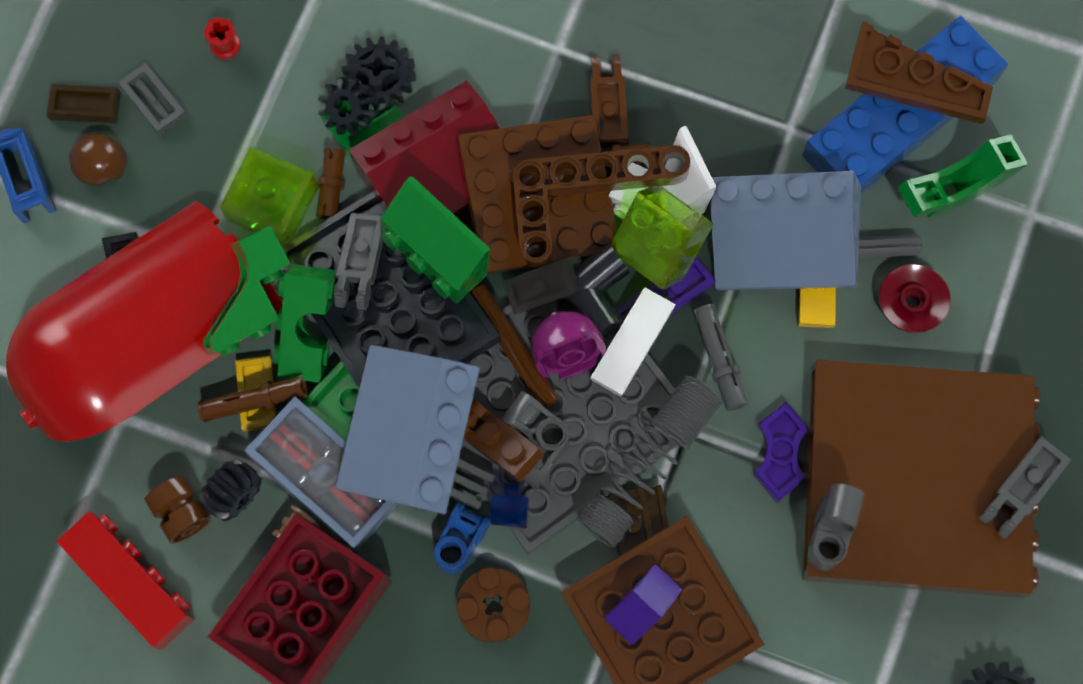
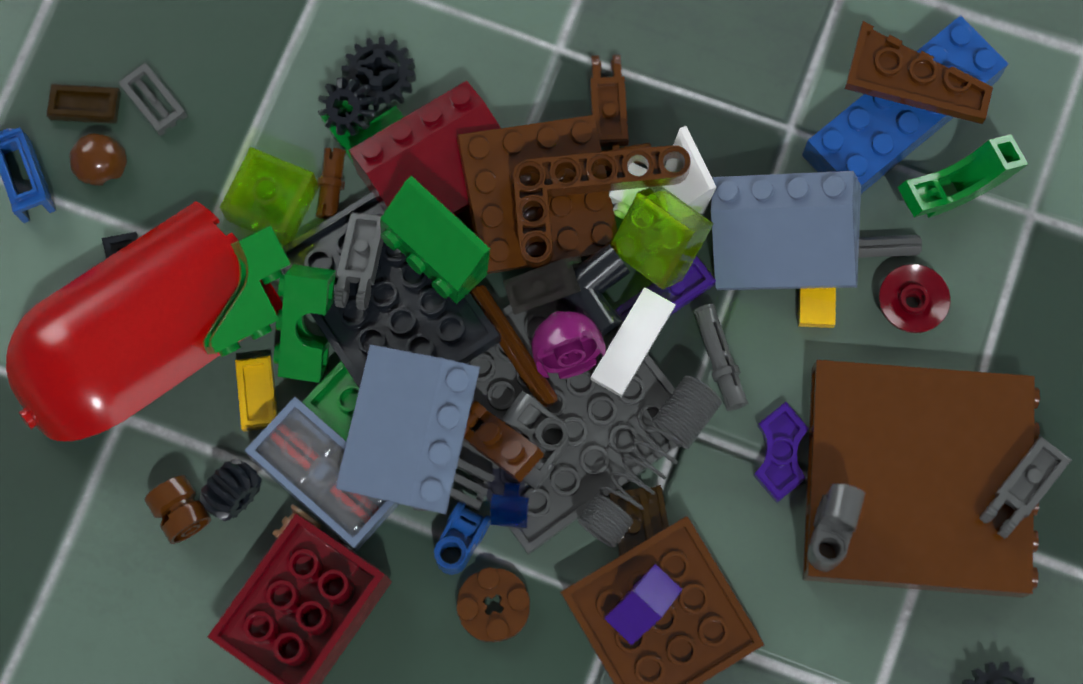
red brick [56,510,194,651] -> none
reddish brown pin [197,375,308,423] -> none
red bush [204,17,241,60] -> none

